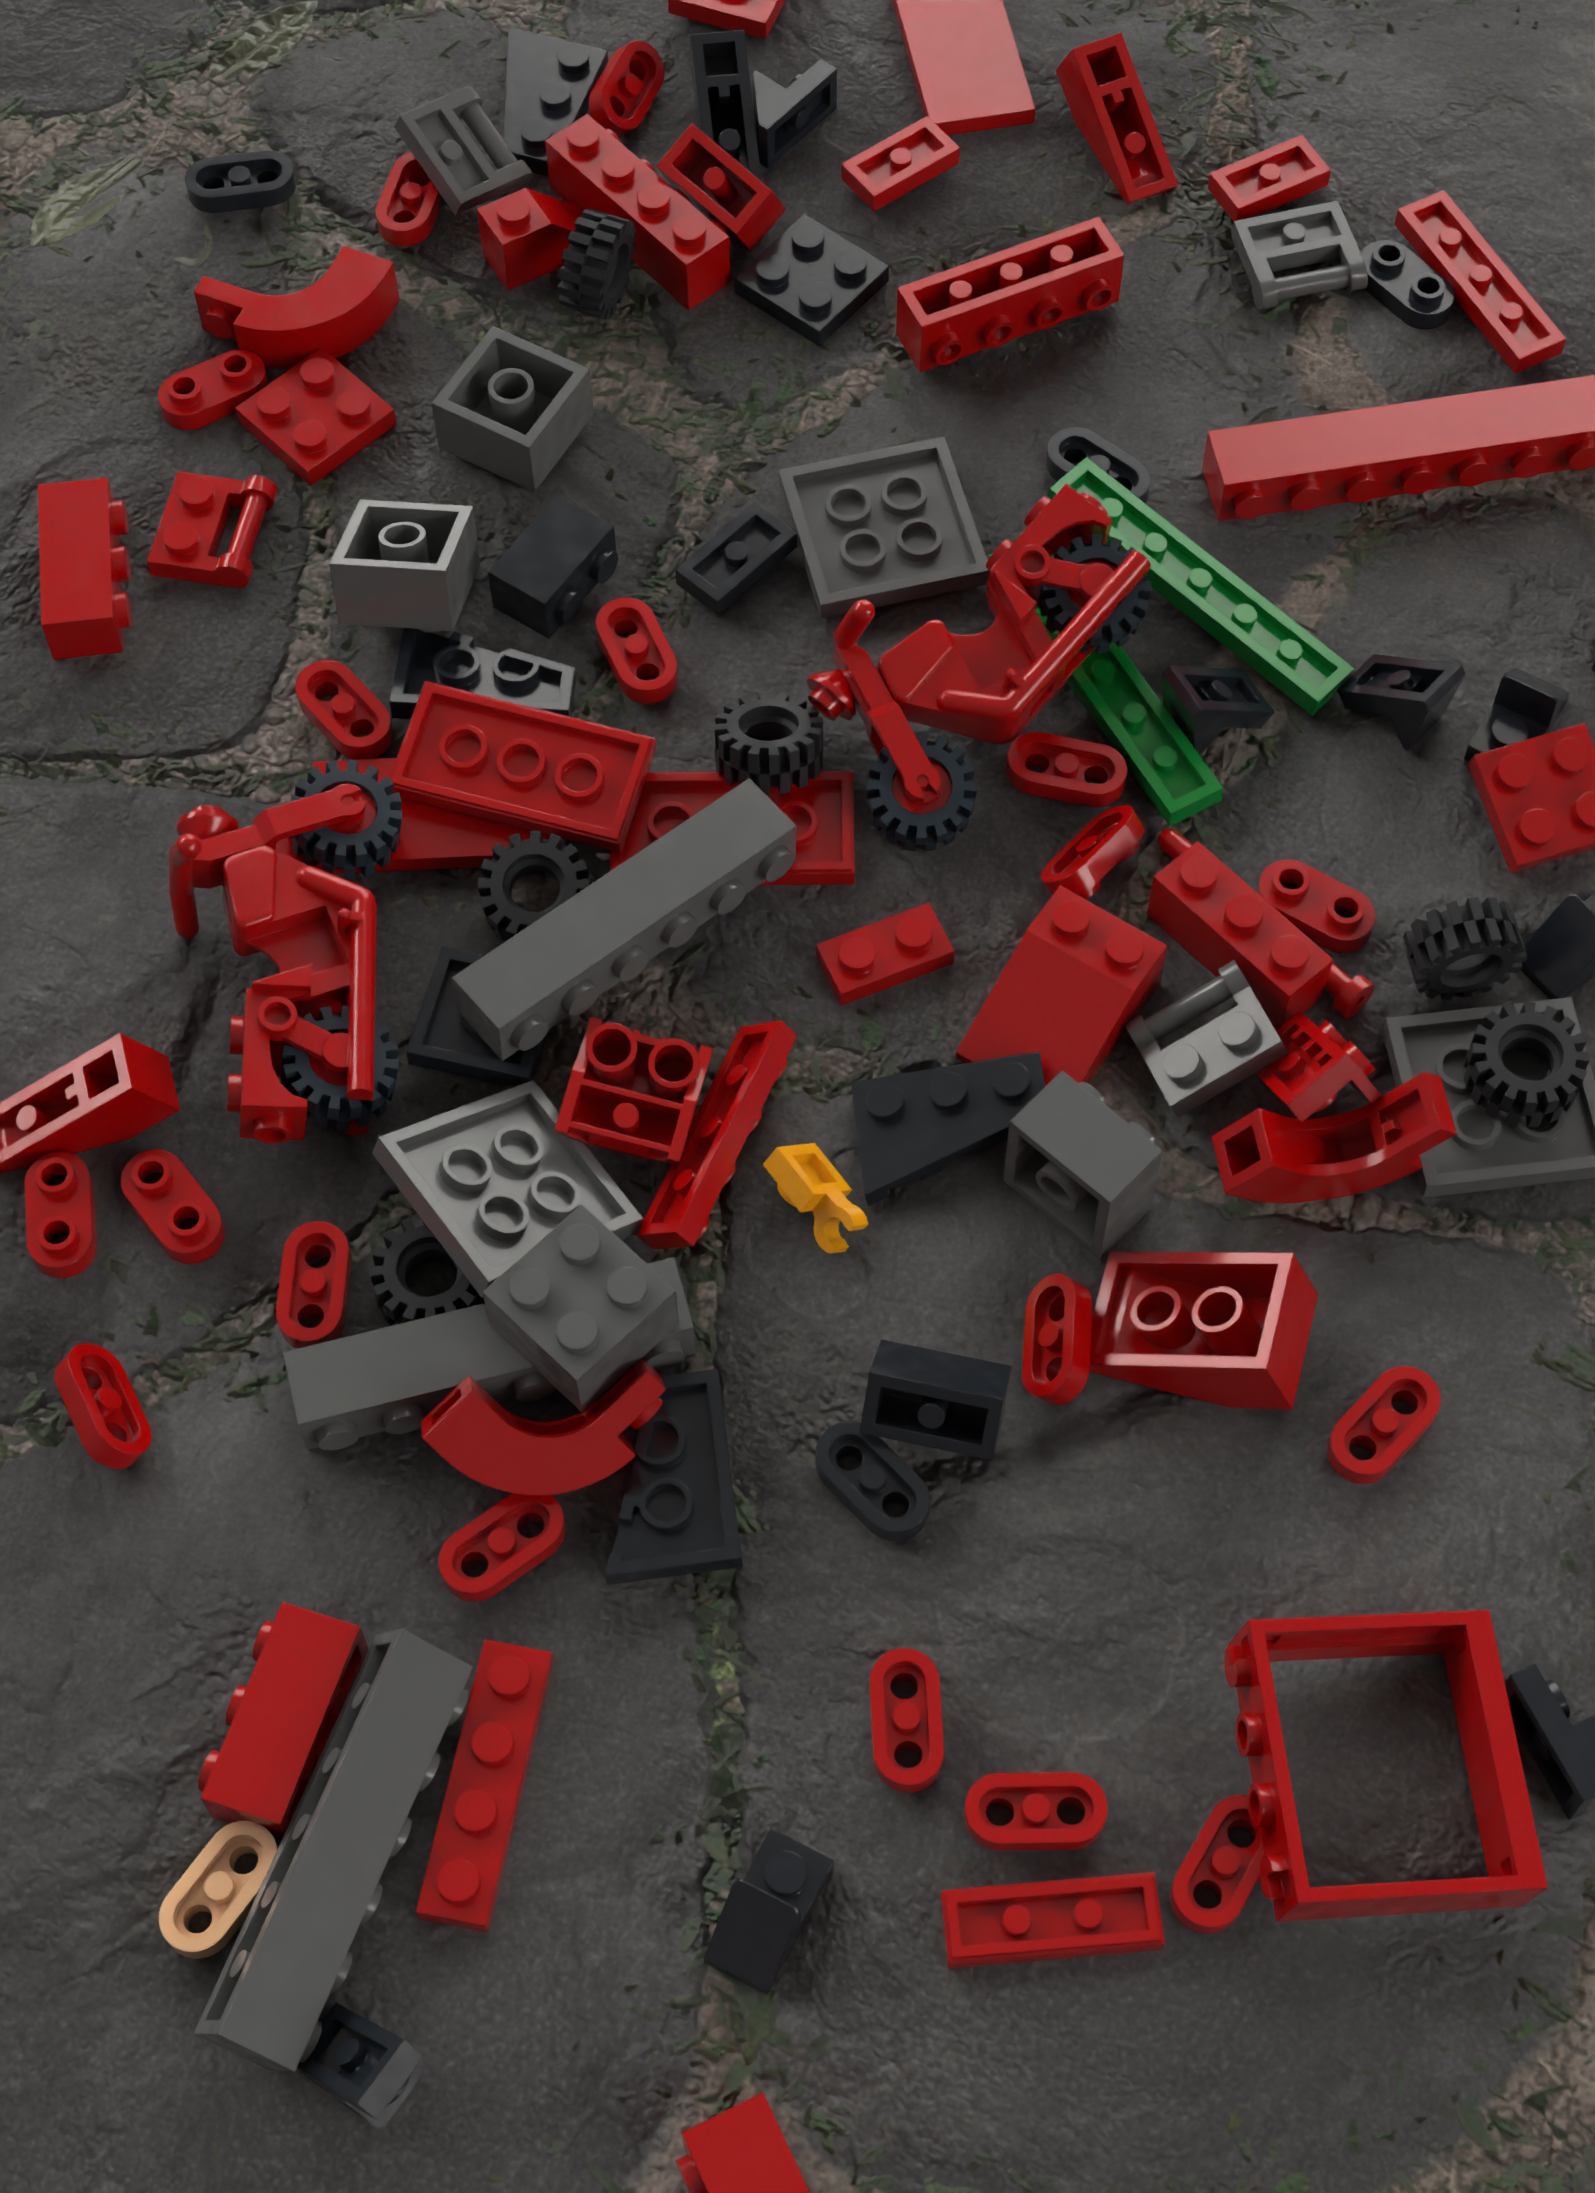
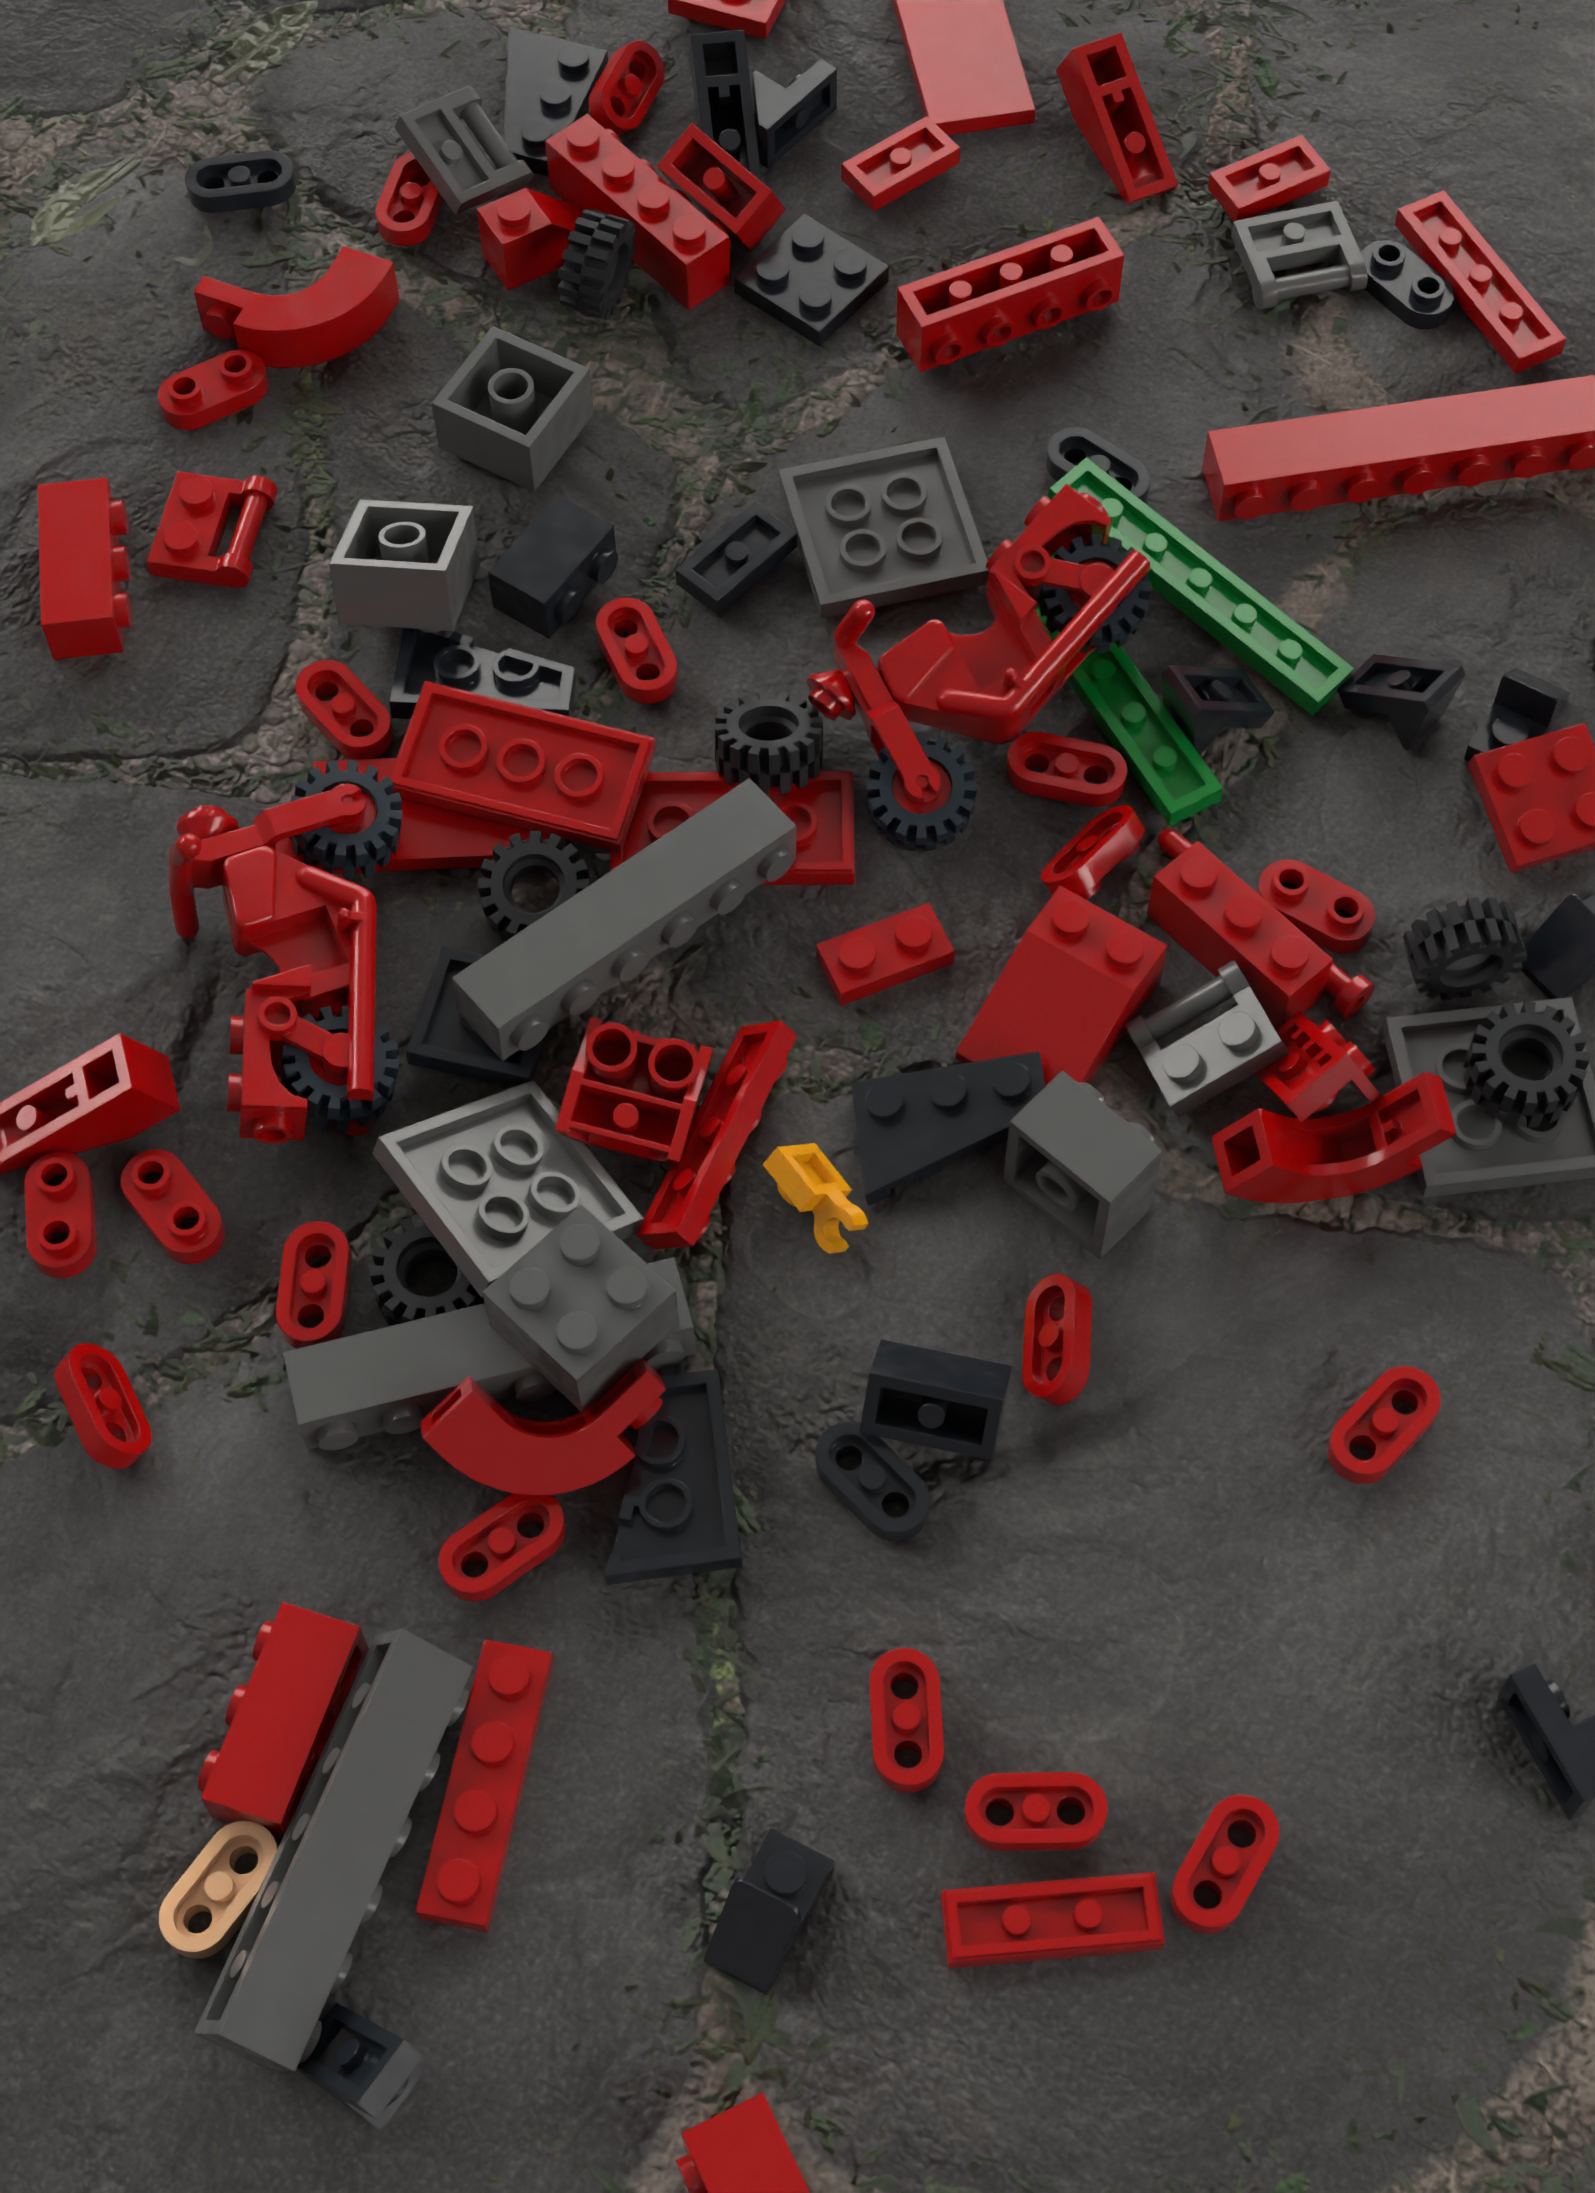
red plate [235,347,397,486] -> none
red slope [1089,1252,1318,1410] -> none
red window [1224,1610,1548,1922] -> none

